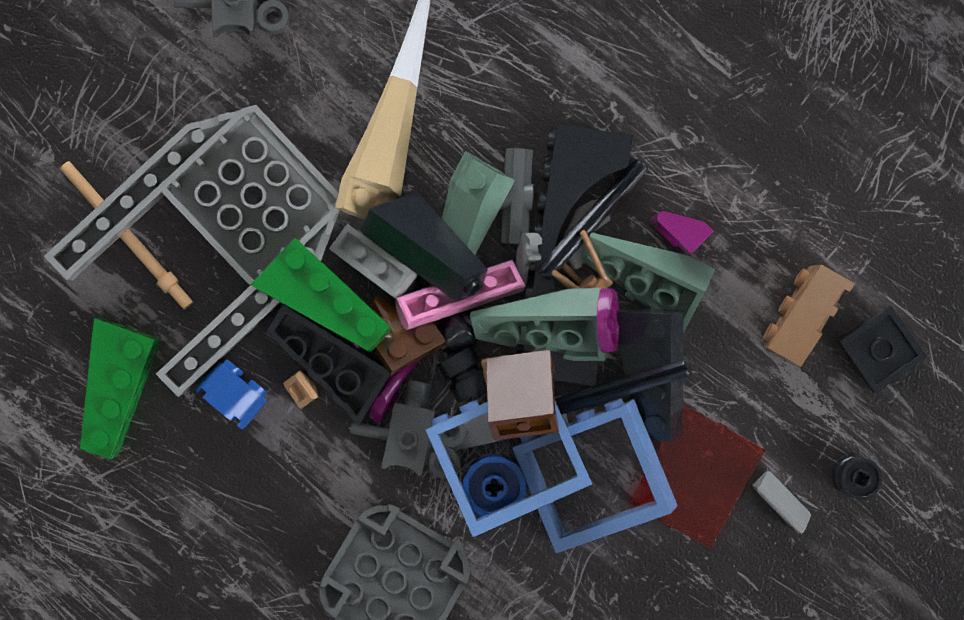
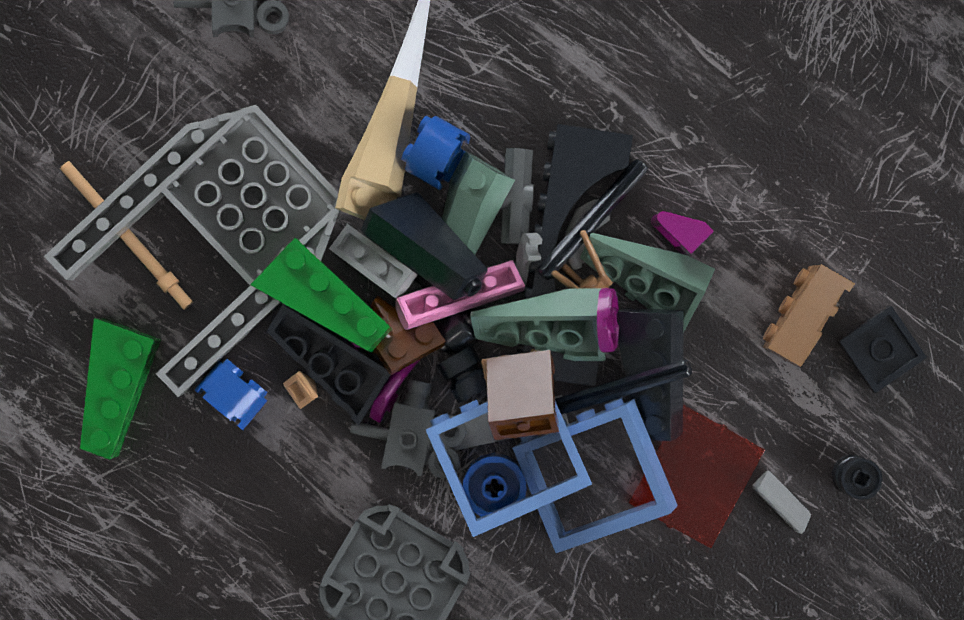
none -> blue brick [401,116,470,190]

